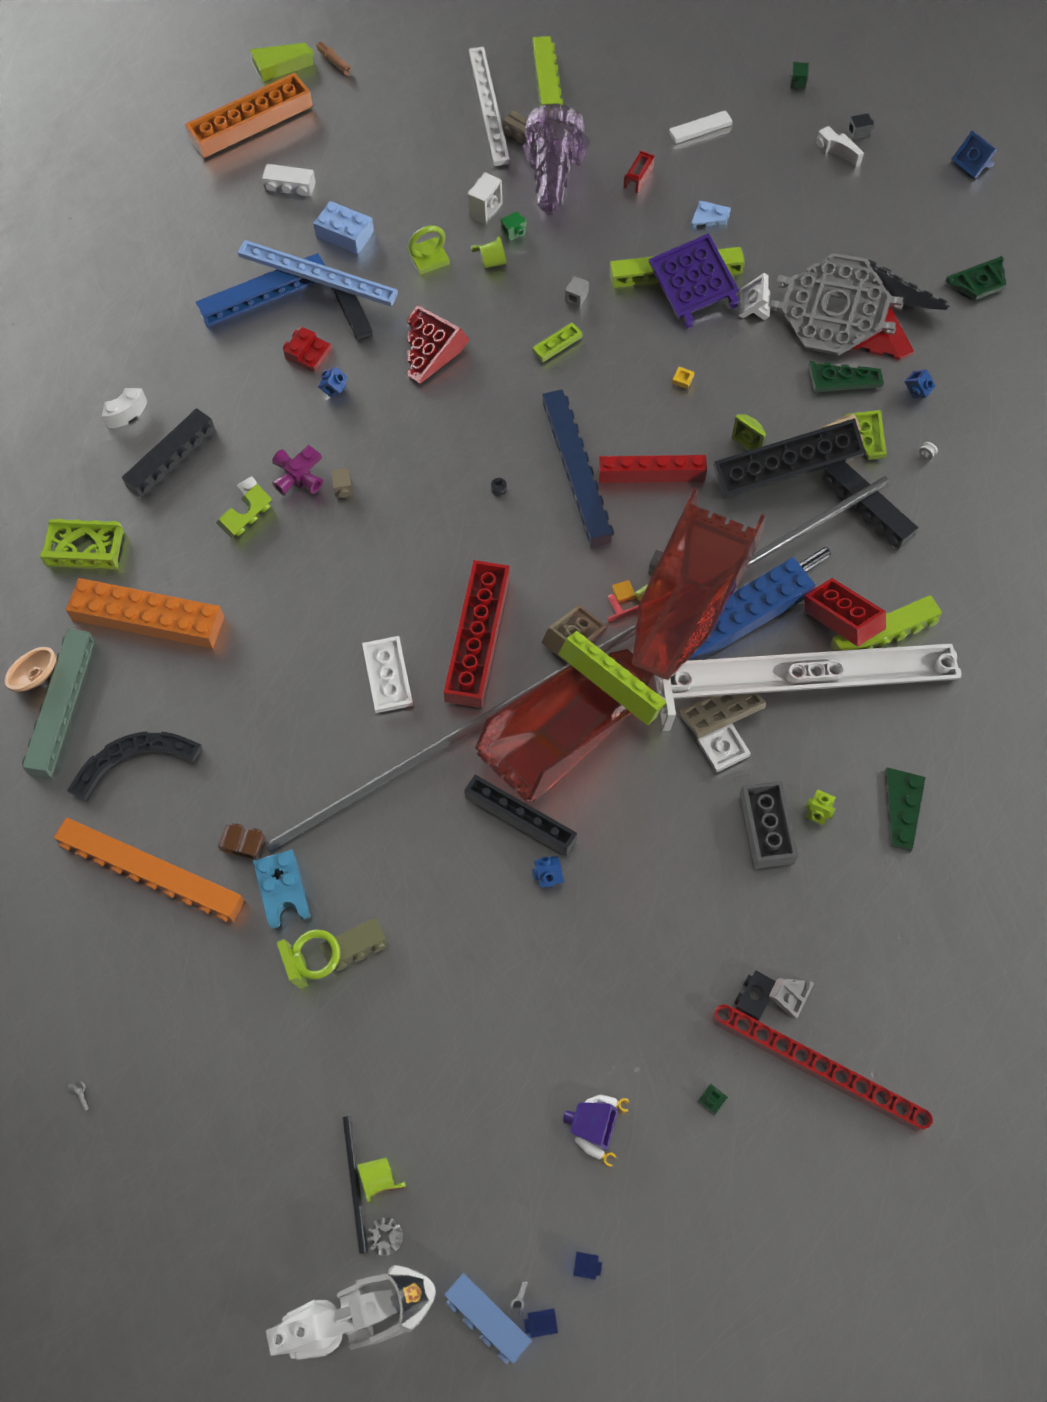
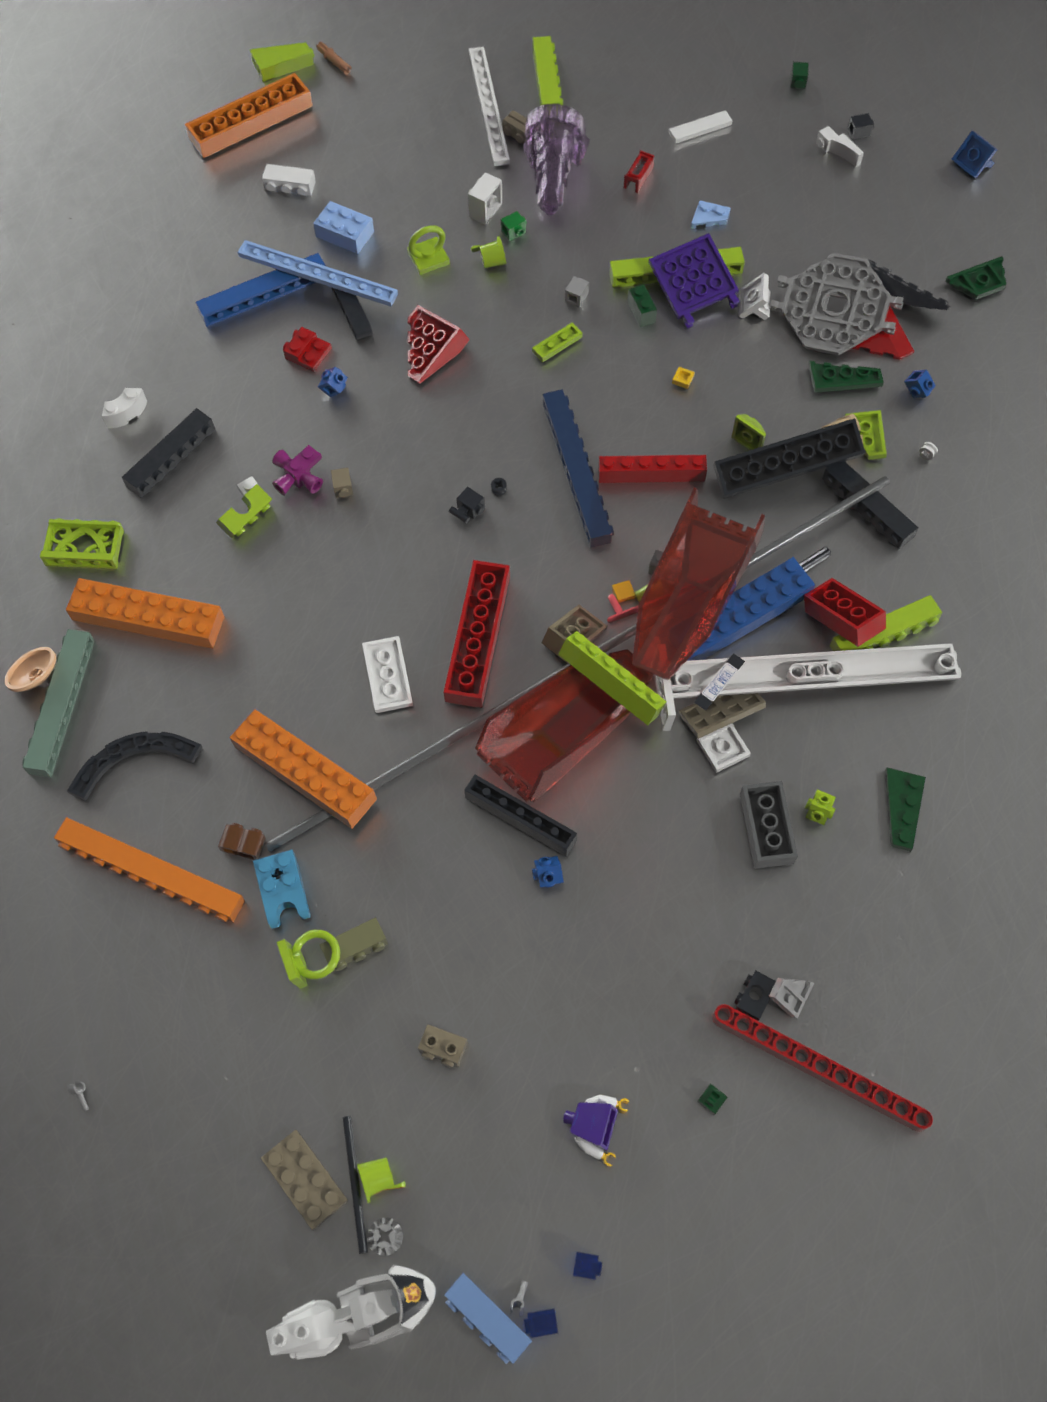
none -> orange brick [229,709,377,829]
none -> dark tan plate [261,1130,349,1230]
none -> dark tan brick [418,1024,468,1068]
none -> black brick [449,486,485,524]
none -> dark green brick [627,285,657,327]
none -> sticker [694,653,745,710]

